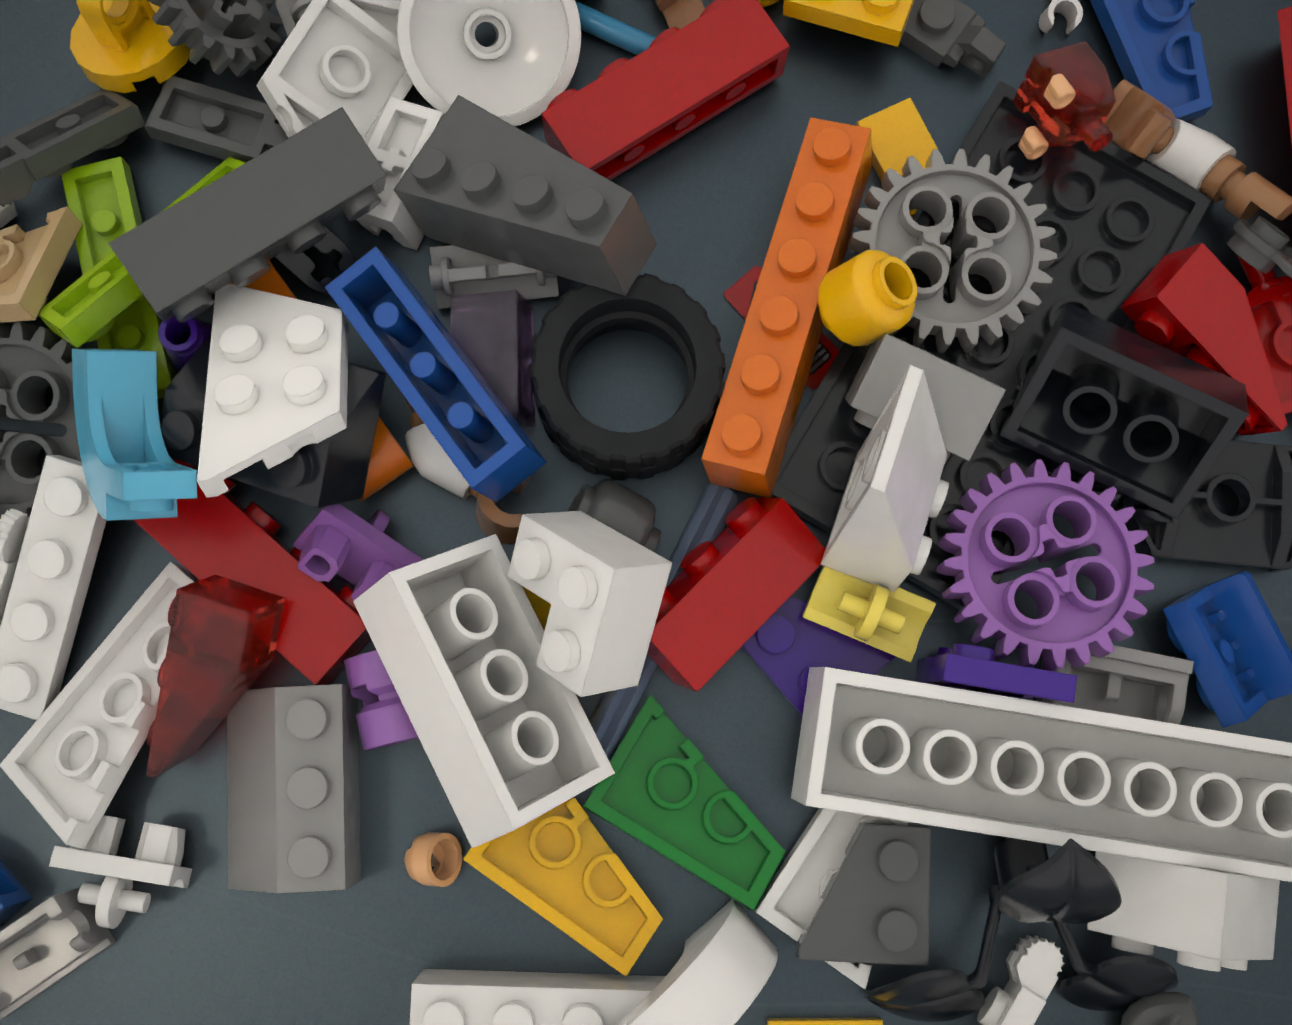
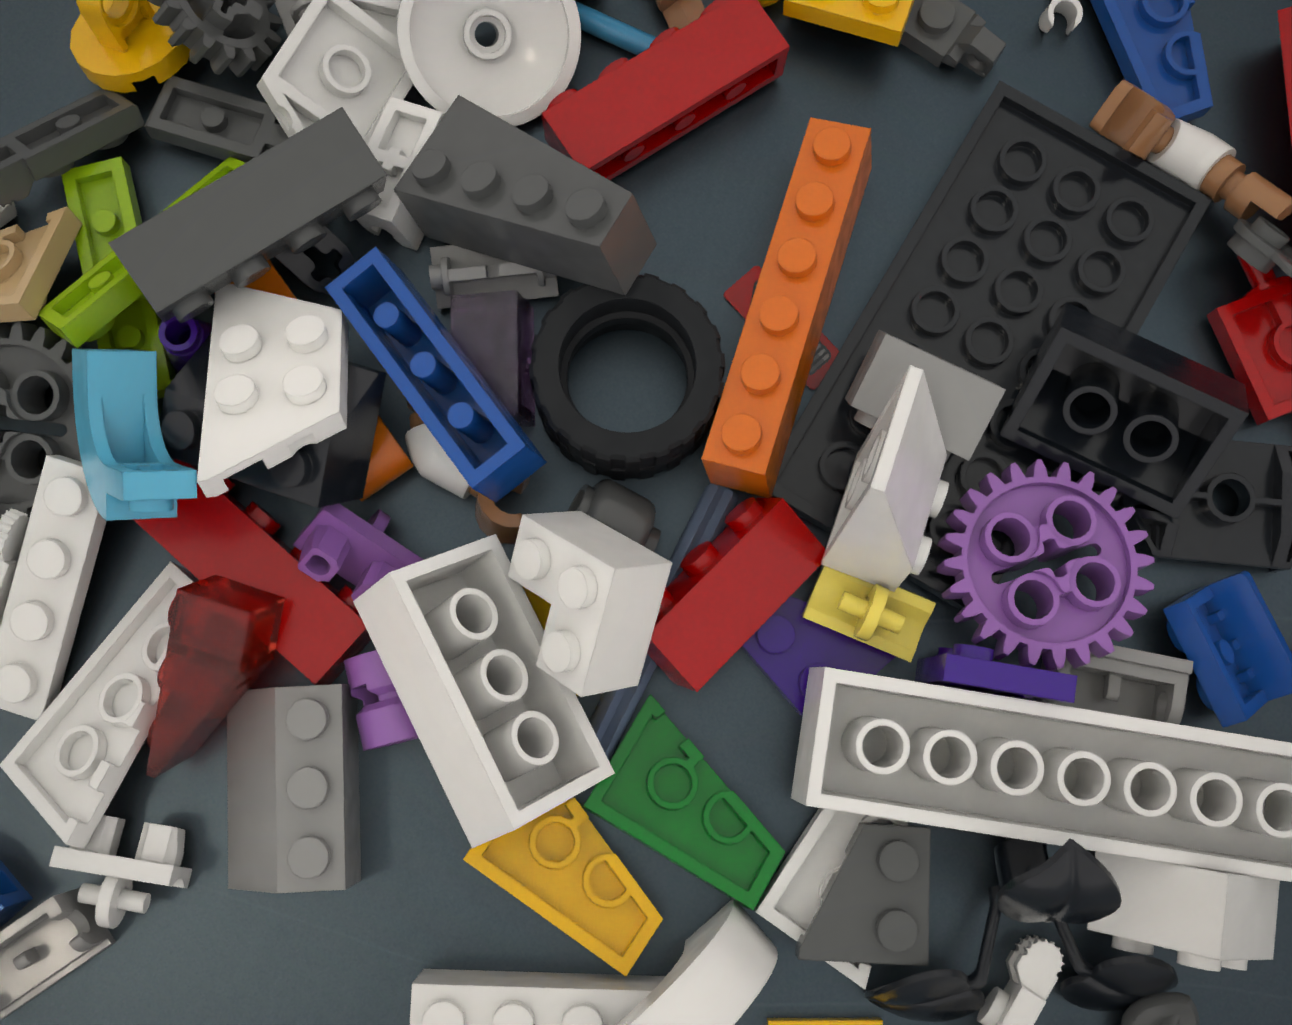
light nougat hinge [404,832,462,887] -> none
yellow head [818,250,917,346] -> none
light grey gear [848,149,1057,353] -> none
yellow tile [856,98,938,219] -> none
clear red piece [1013,41,1116,160] -> none
red slope [1120,243,1288,436] -> none

